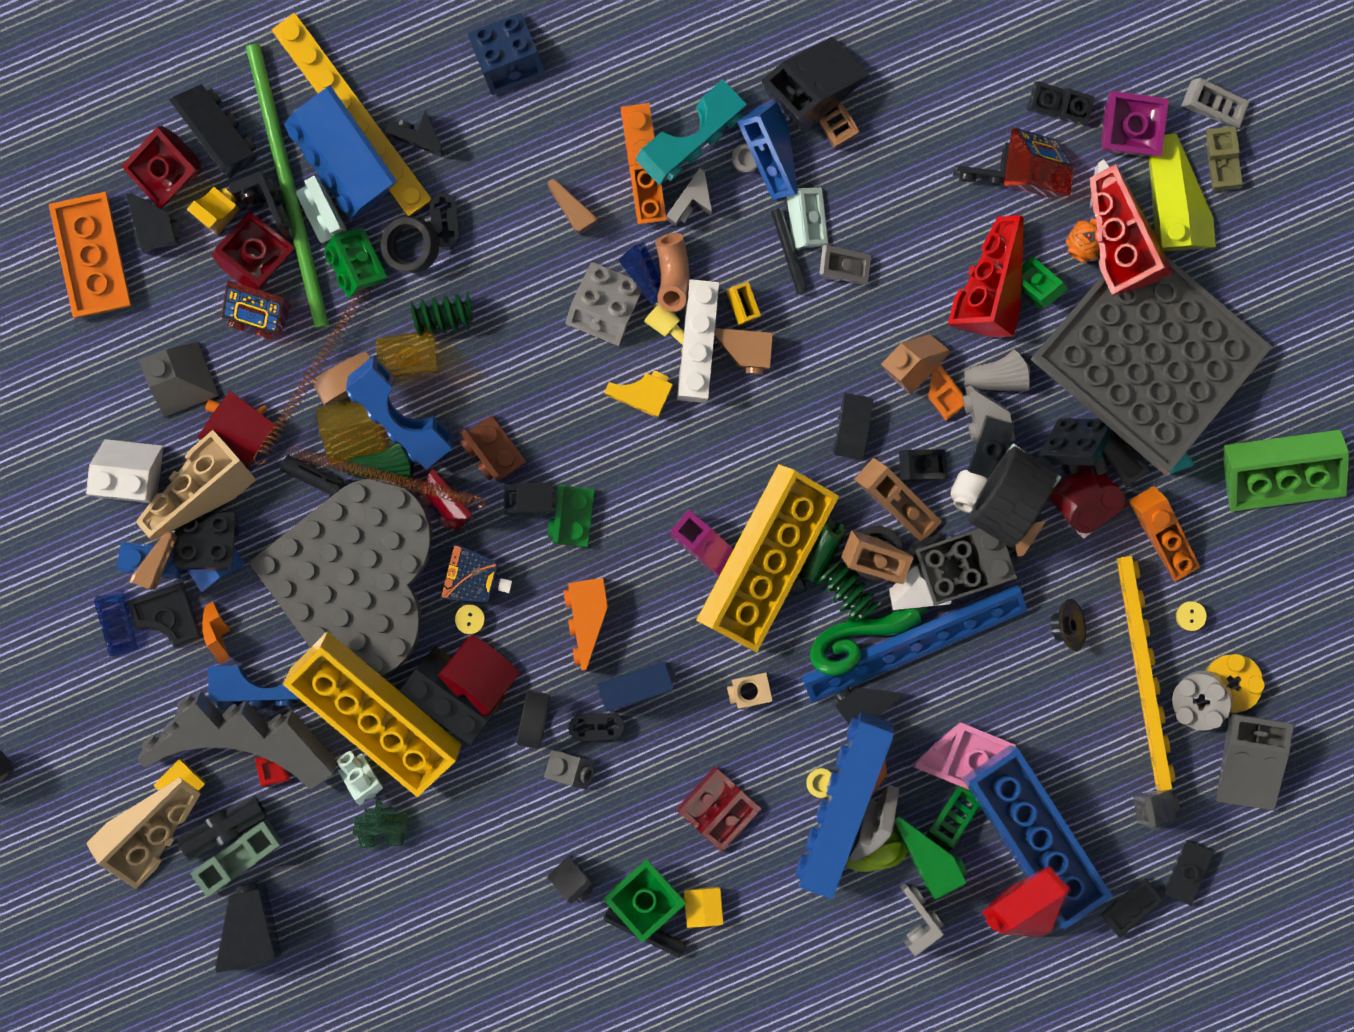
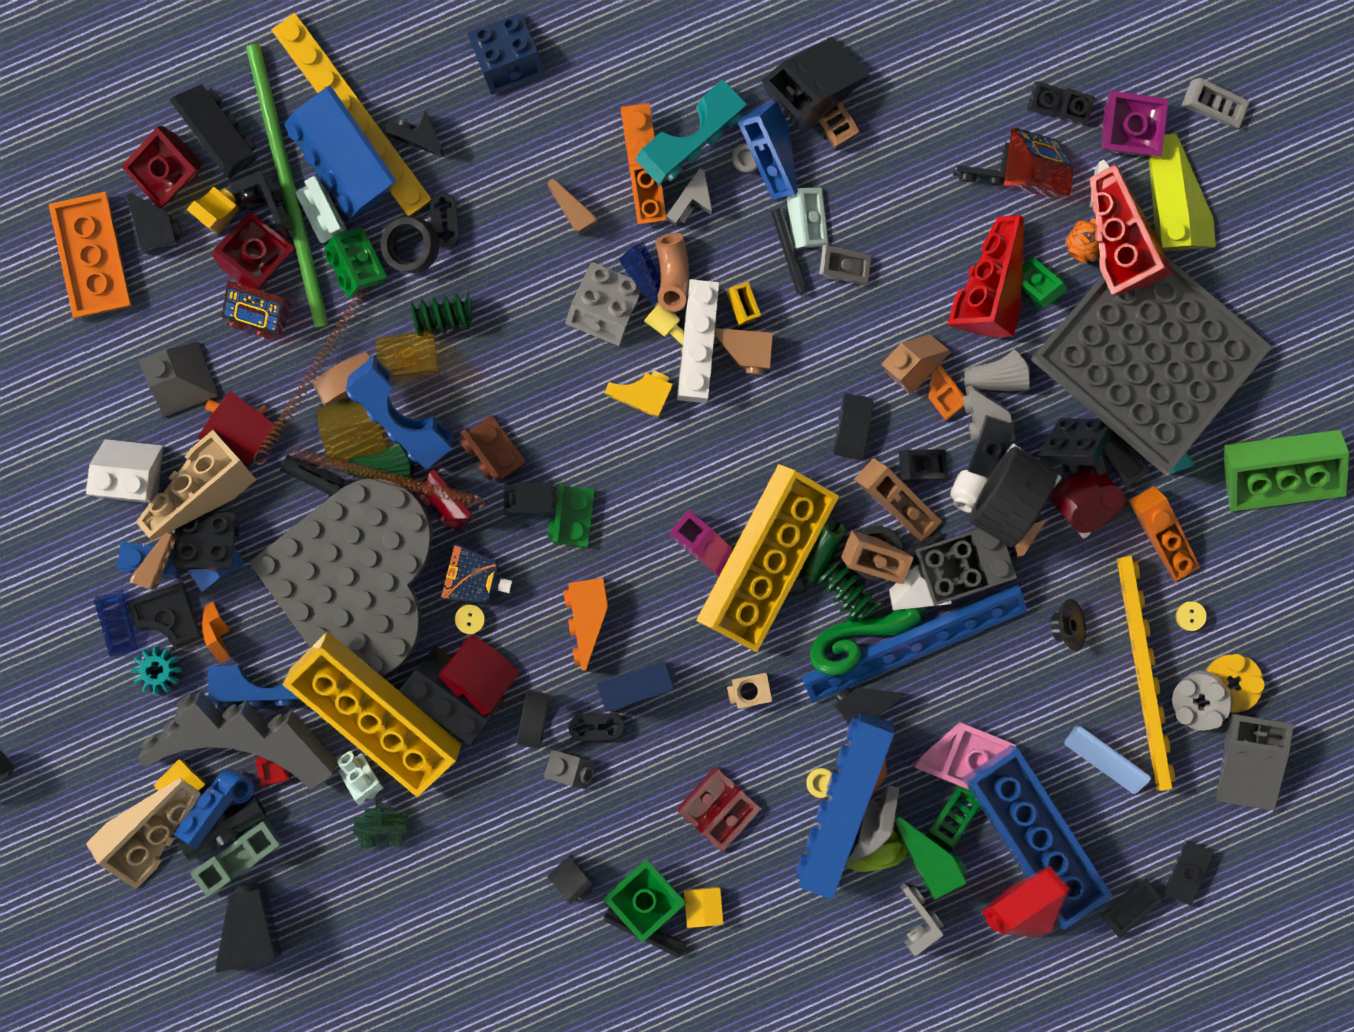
dark grey slope [1132,789,1180,828] -> none
olive slope [1206,126,1243,192] -> none
none -> teal gear [131,645,183,695]
none -> blue plate [174,769,254,850]
none -> light blue slope [1064,726,1151,794]

